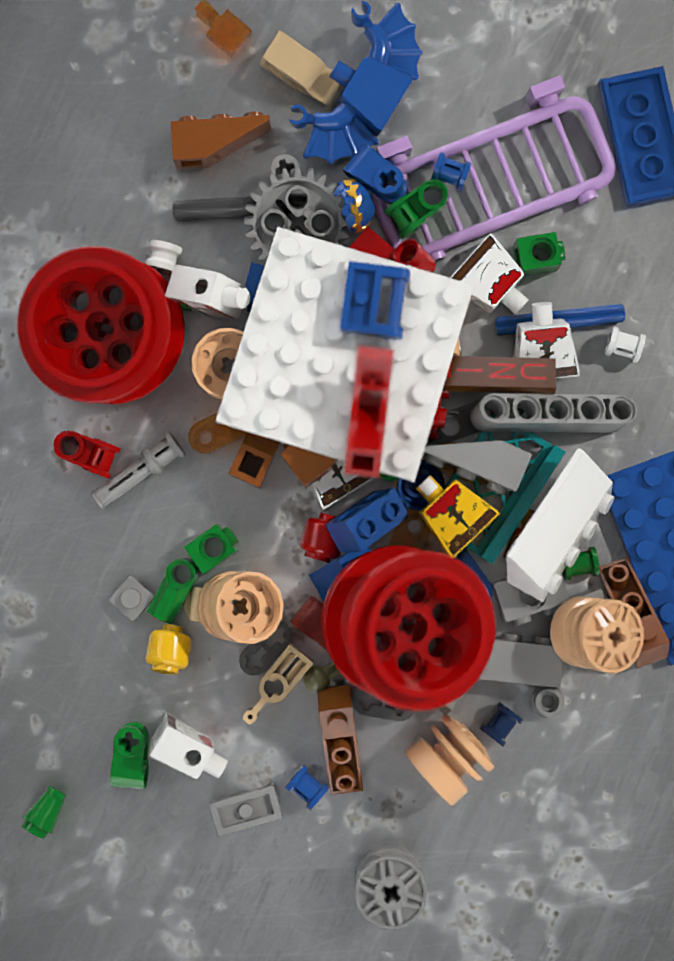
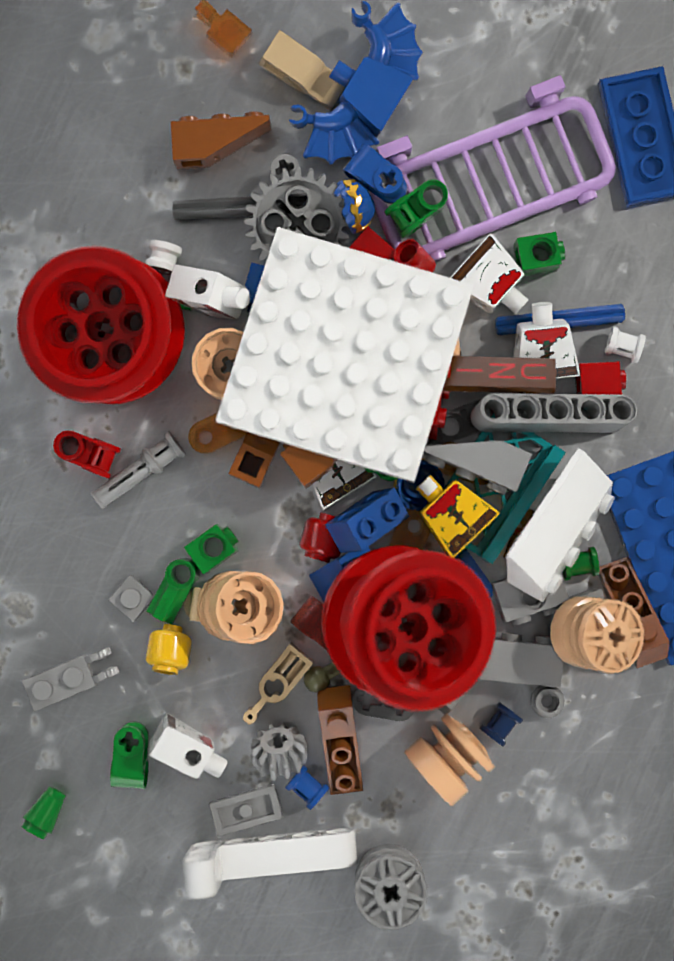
dark grey beam [239,621,292,676] -> none
blue plate [340,261,411,340] -> none
red arch [344,346,394,478] -> none
blue bush [431,152,472,191] -> none
none -> light grey hinge [22,647,120,712]
none -> white beam [183,828,358,899]
none -> light grey gear [250,722,308,781]
none -> red brick [575,361,626,395]

